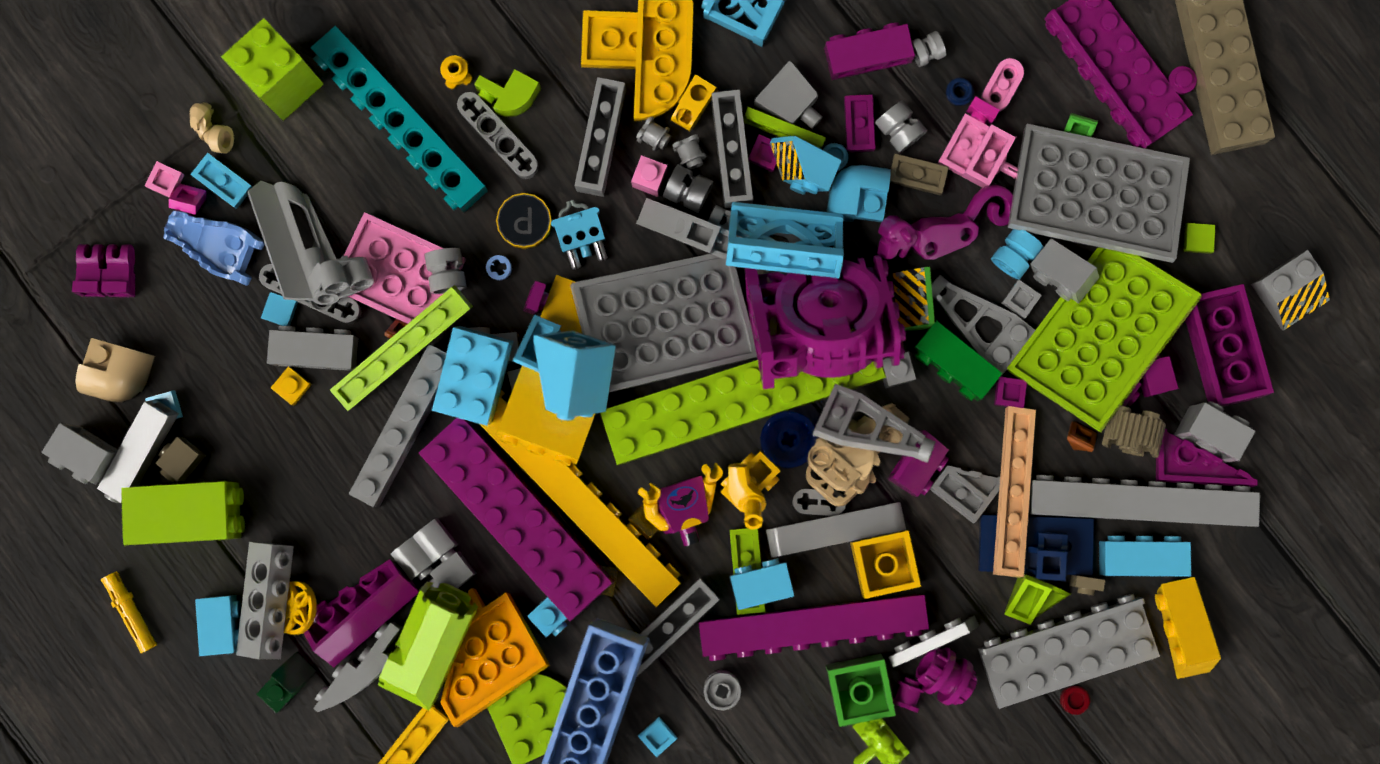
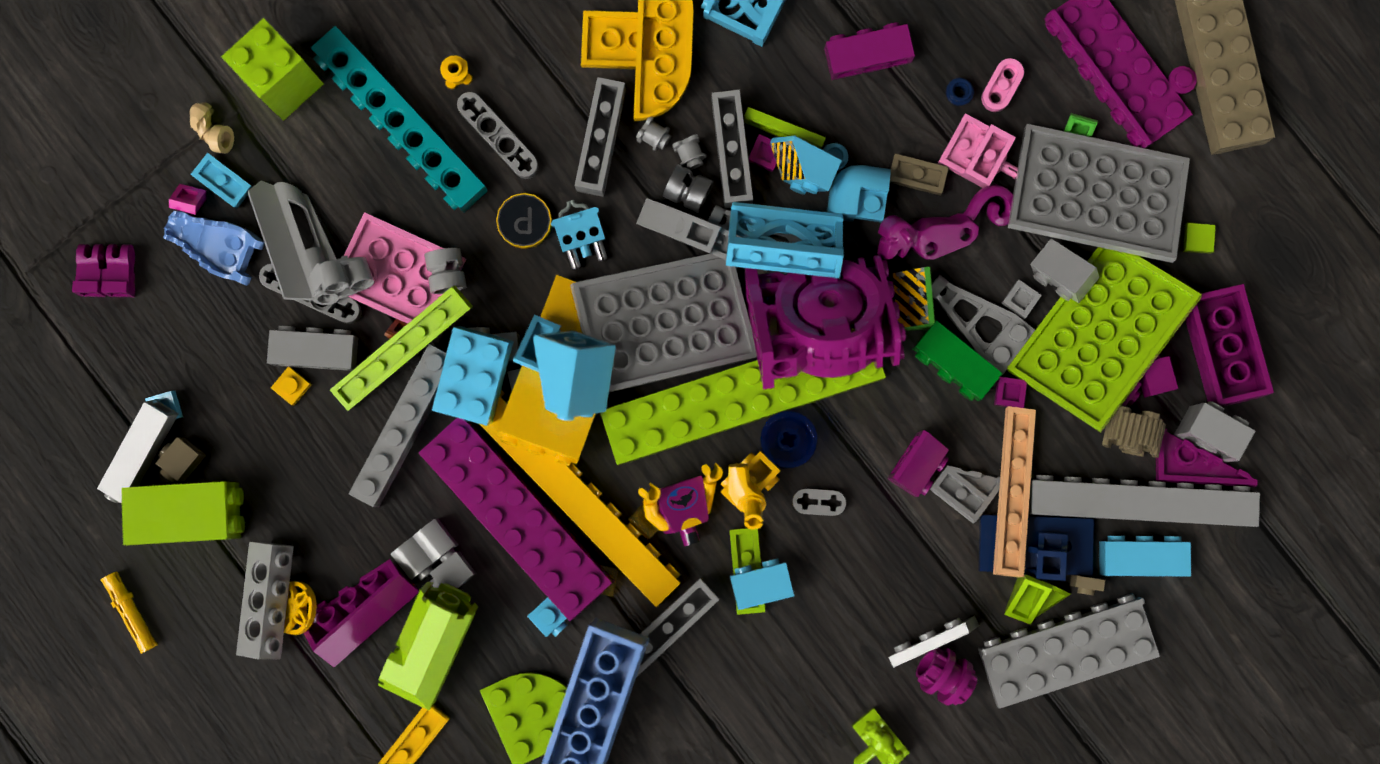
light grey brick [41,423,118,485] -> none
tan brick [76,338,155,403] -> none
bright pink plate [145,161,184,198] -> none
medium azure brick [195,595,241,656] -> none
dark green slope [256,652,318,713] -> none
medium azure tile [261,292,298,326] -> none
light grey slope [313,621,404,712] -> none
light orange wing [440,588,550,727] -> none
lime brick [474,69,541,117] -> none
light blue bush [486,255,512,280] -> none
magenta plate [523,281,549,315] -> none
bright pink brick [631,155,668,197] -> none
medium azure tile [638,716,678,757] -> none
yellow leg [671,74,718,132] -> none
magenta brick [699,594,929,661] -> none
light grey wheel [704,670,741,711] -> none
light grey torso [754,61,823,129] -> none
light grey beam [766,502,906,557] -> none
tan animal [806,403,909,507] -> none
light grey plate [813,384,936,463] -> none
bright green slope [826,654,896,727] -> none
magenta plate [844,95,875,152] -> none
yellow brick [850,530,921,599] -> none
light grey wheel [875,100,928,153] -> none
light grey brick [882,352,916,389] -> none
magenta brick [892,677,924,713] -> none
light grey wheel [912,31,946,67] -> none
dark pink plate [966,96,999,125] -> none
medium azure wheel [991,229,1044,280] -> none
dark red tile [1060,685,1090,715] -> none
dark orange slope [1067,421,1097,452] -> none
yellow wedge [1155,577,1221,679] -> none
light grey slope [1251,250,1330,331] -> none

